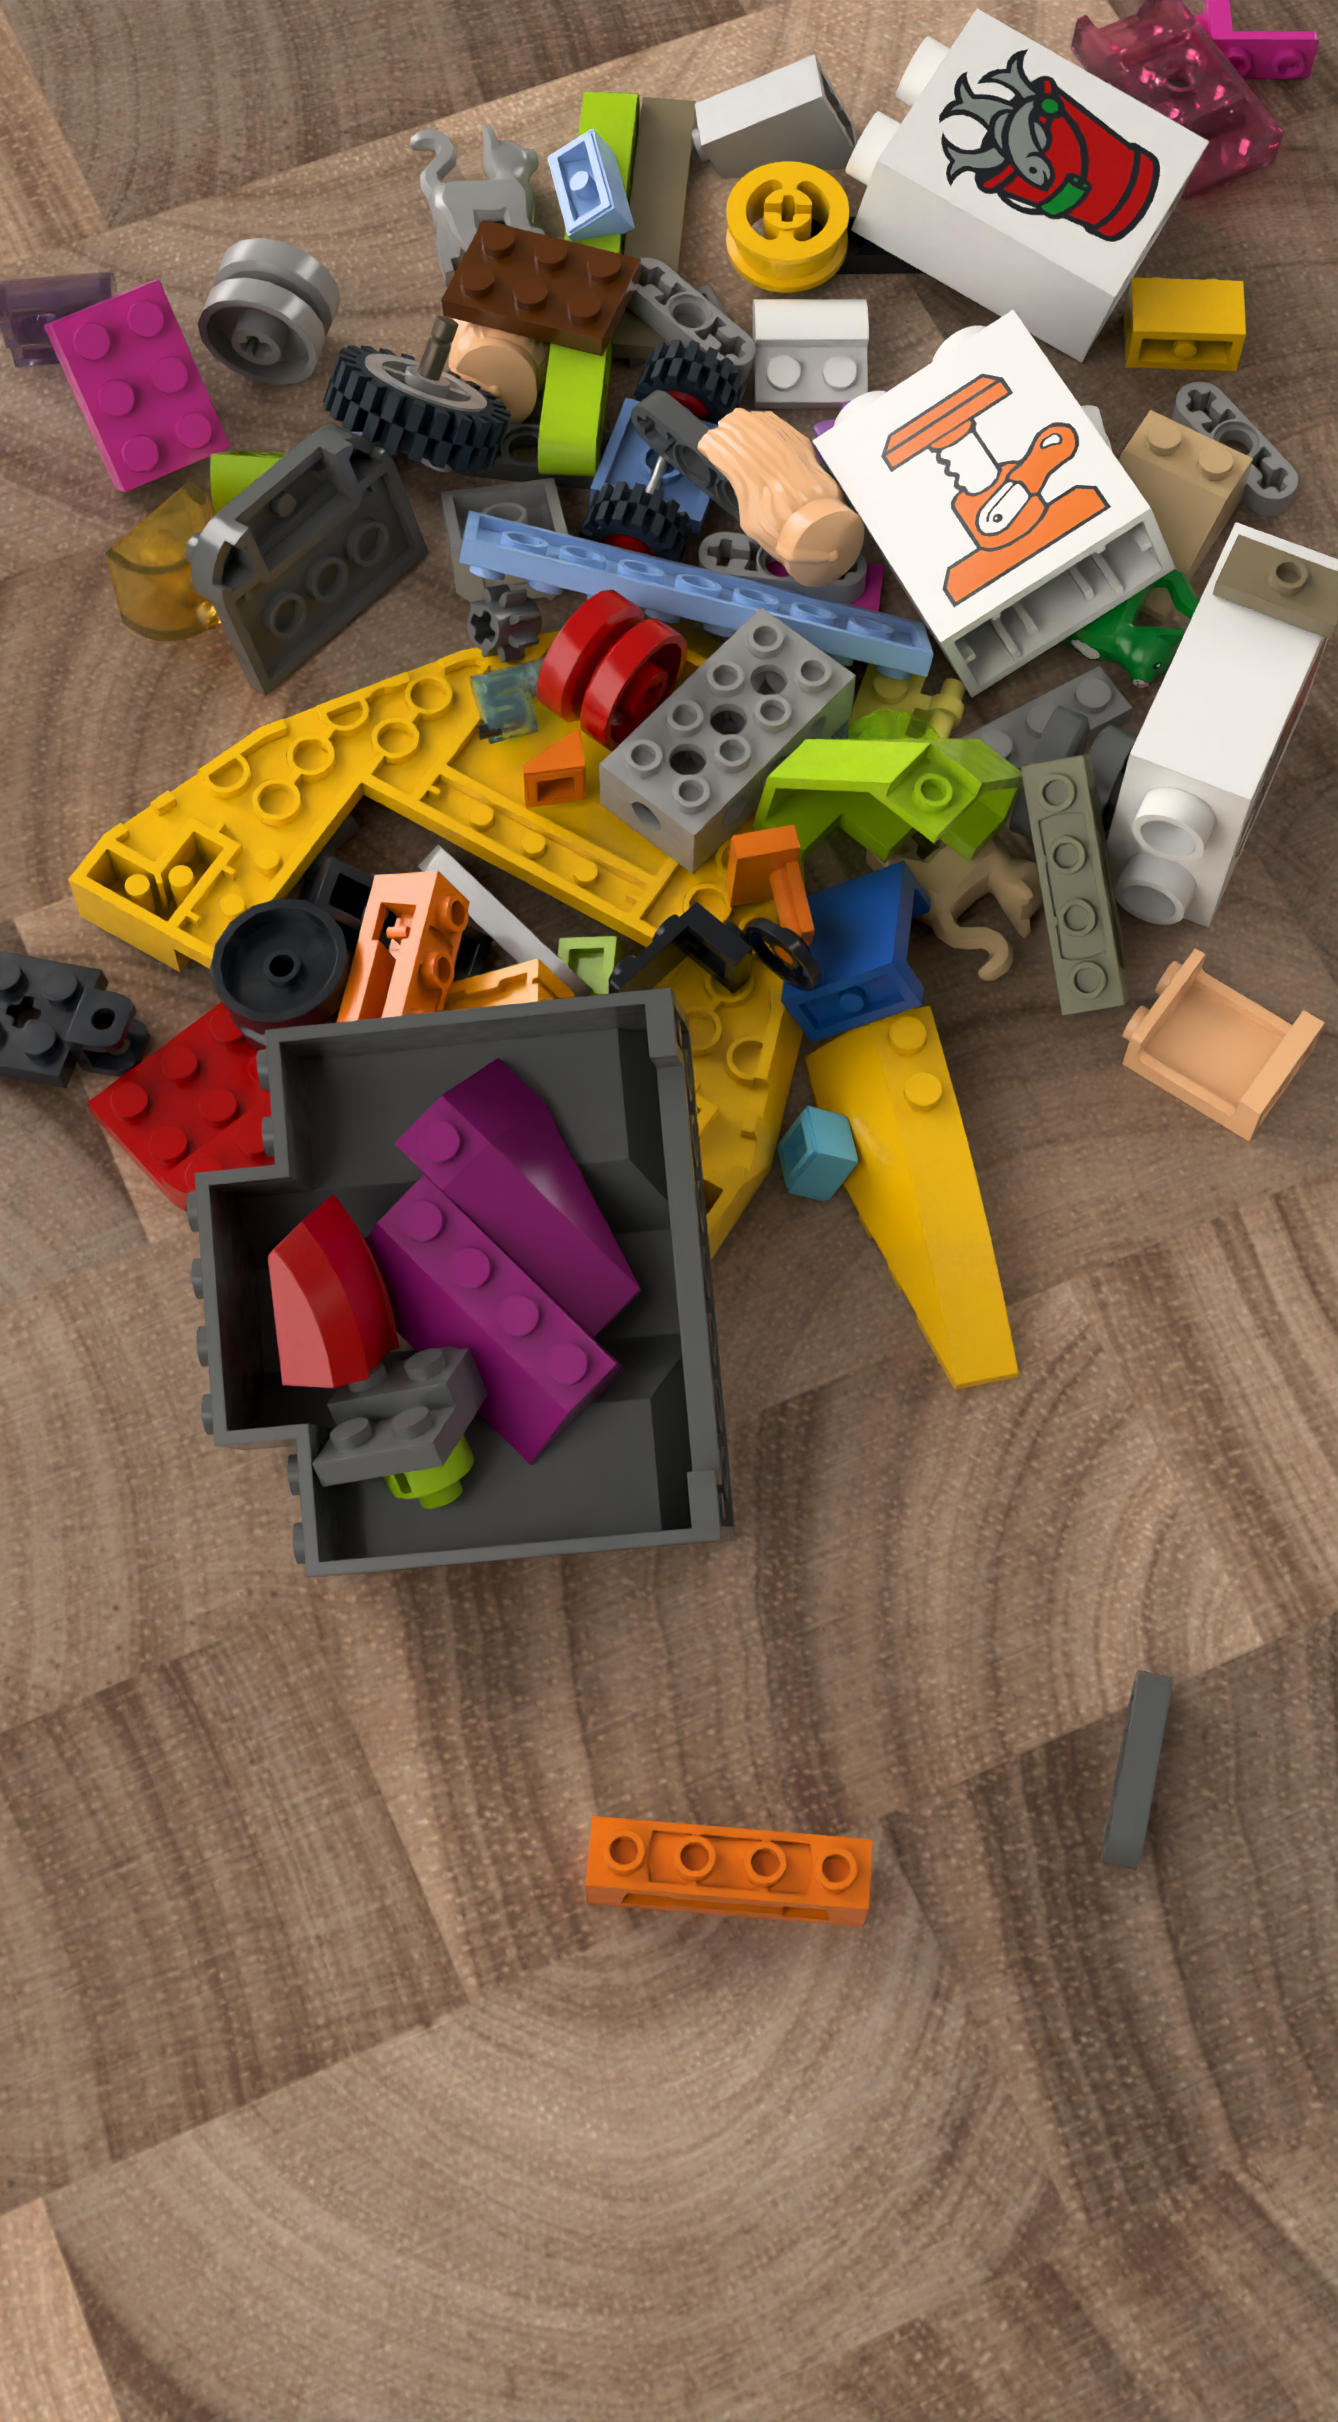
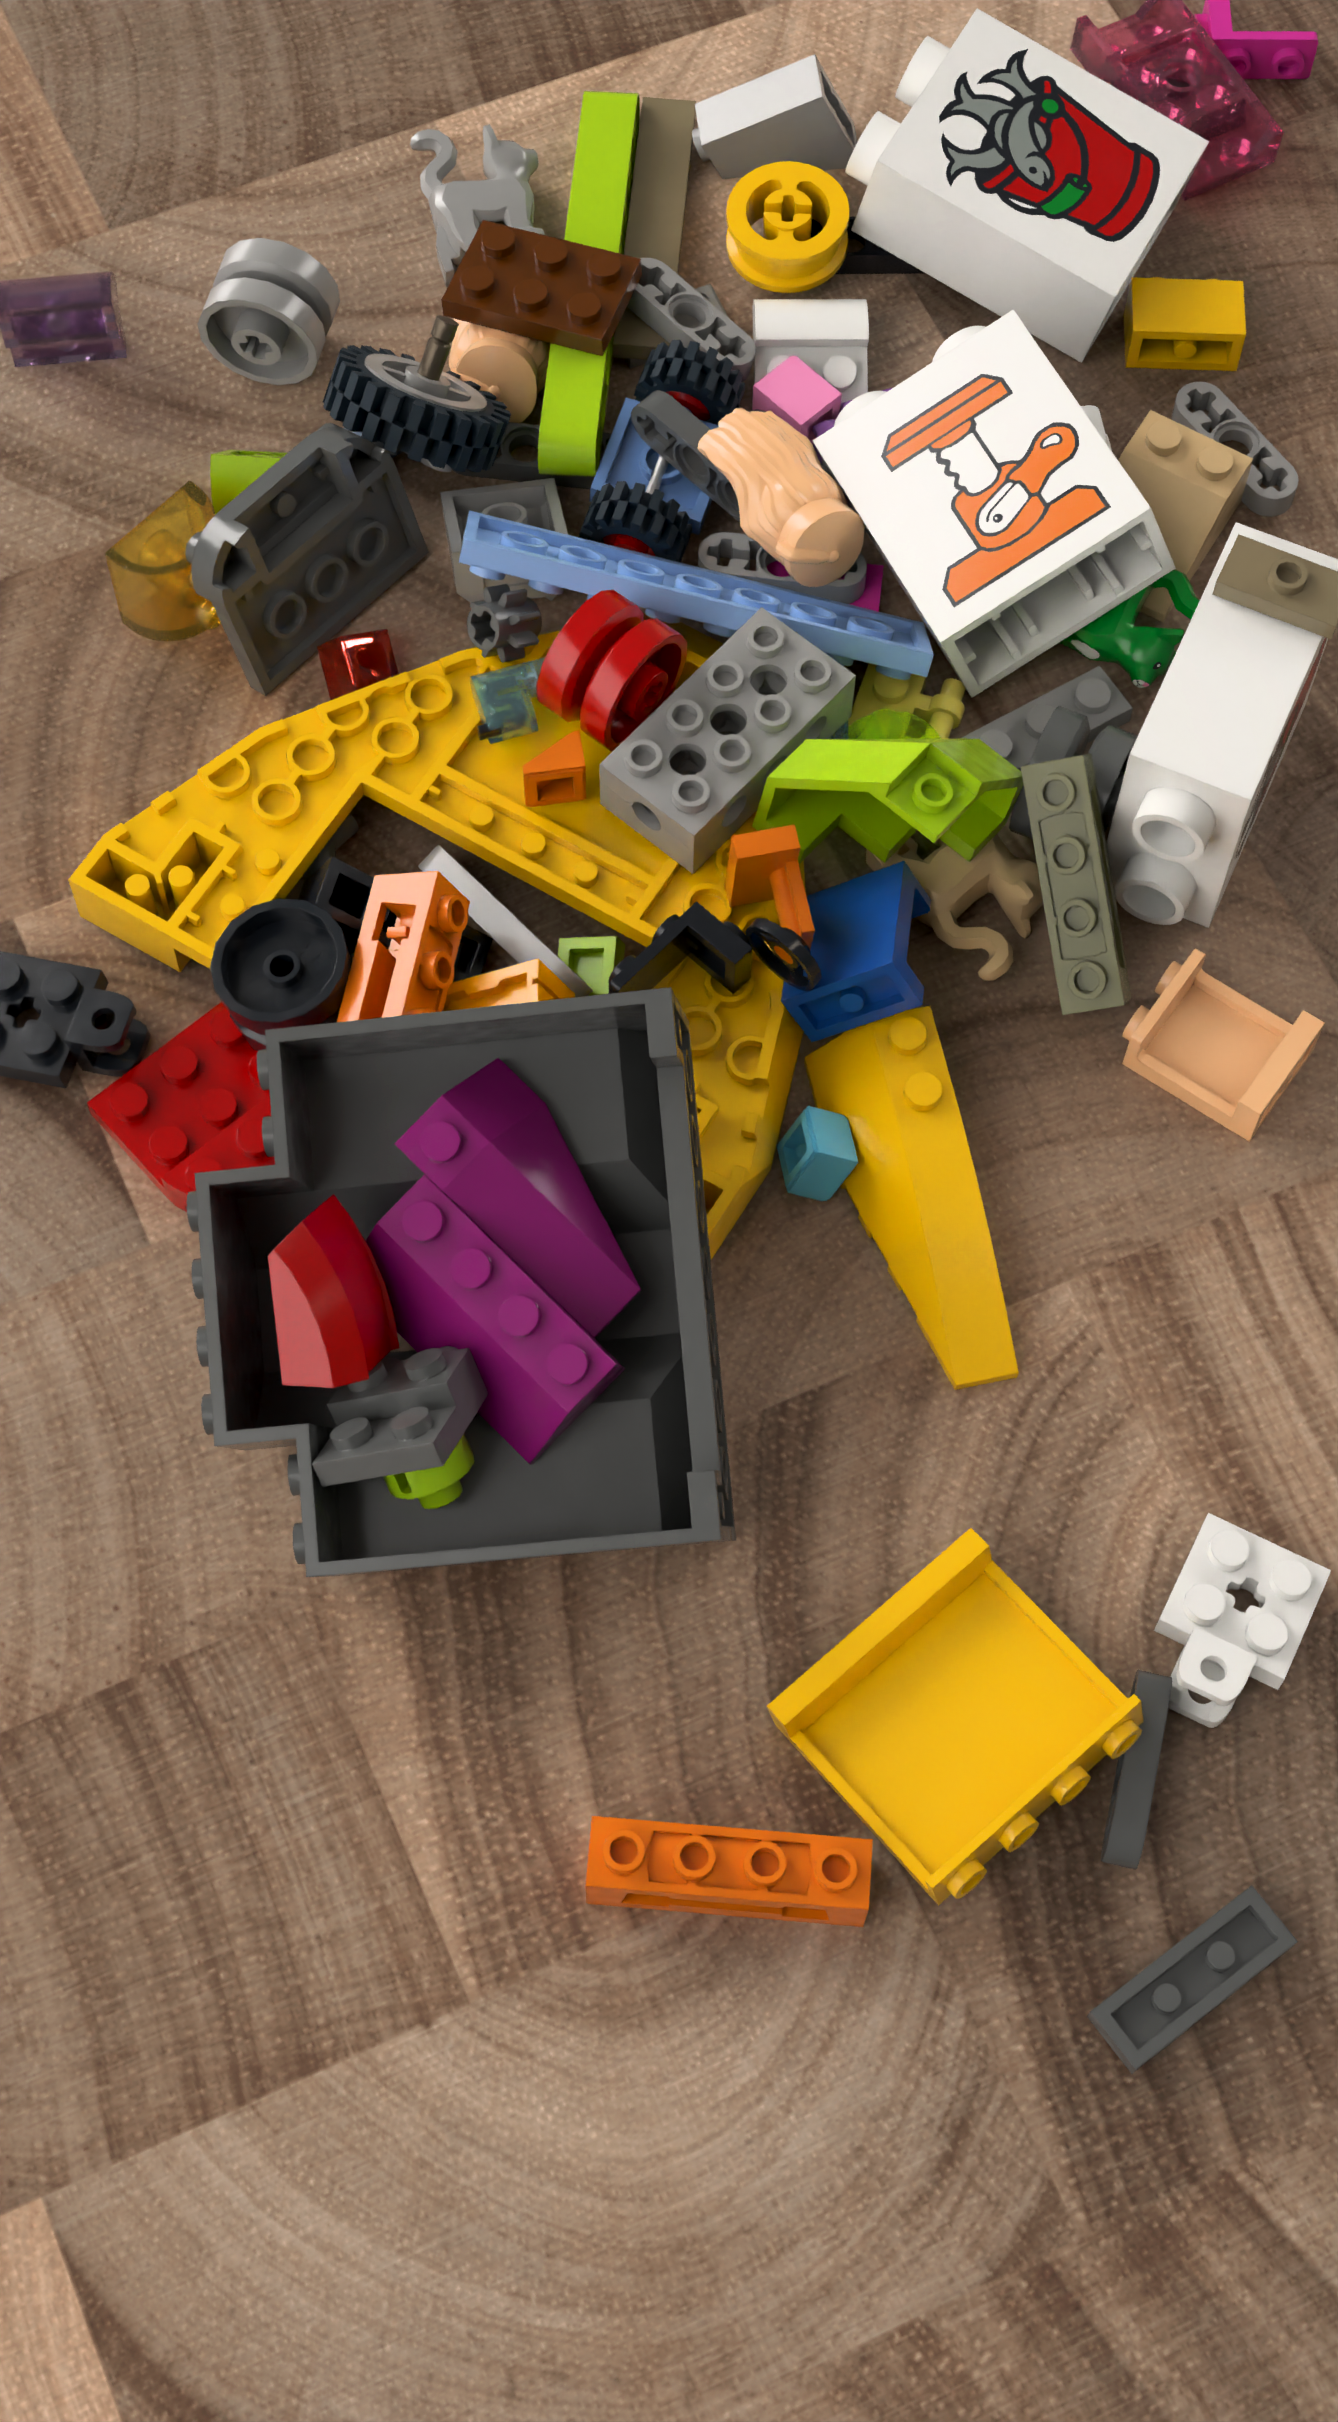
dark pink brick [44,280,230,492] -> none
light blue slope [547,128,635,241] -> none
none -> clear red slope [317,629,399,700]
none -> bright pink panel [752,356,842,445]
none -> yellow panel [767,1528,1144,1906]
none -> dark grey plate [1087,1885,1298,2074]
none -> white plate [1154,1513,1331,1728]

